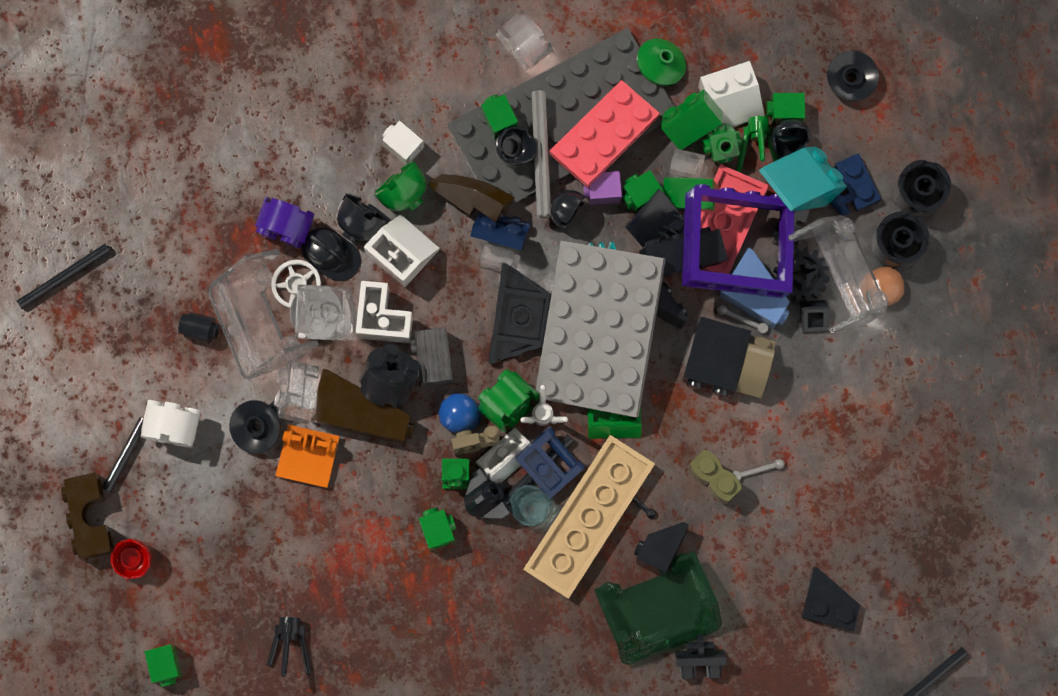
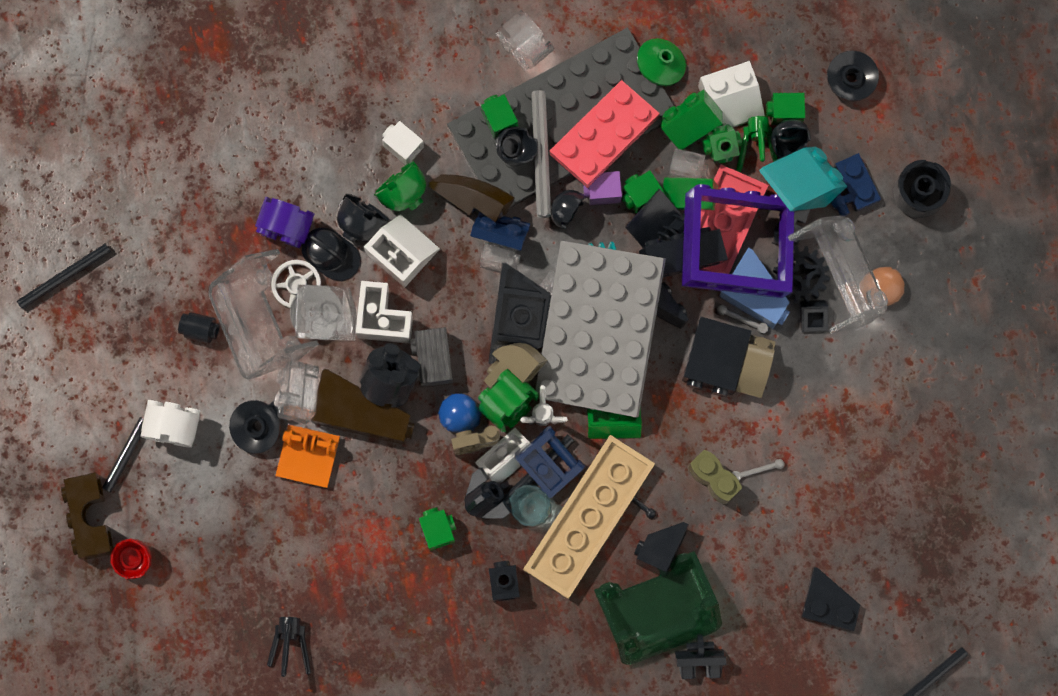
green brick [144,644,182,688] -> none
green brick [442,458,470,489] -> none
black brick [872,211,929,270] -> none
none -> dark tan brick [484,343,548,388]
none -> black brick [489,561,520,602]

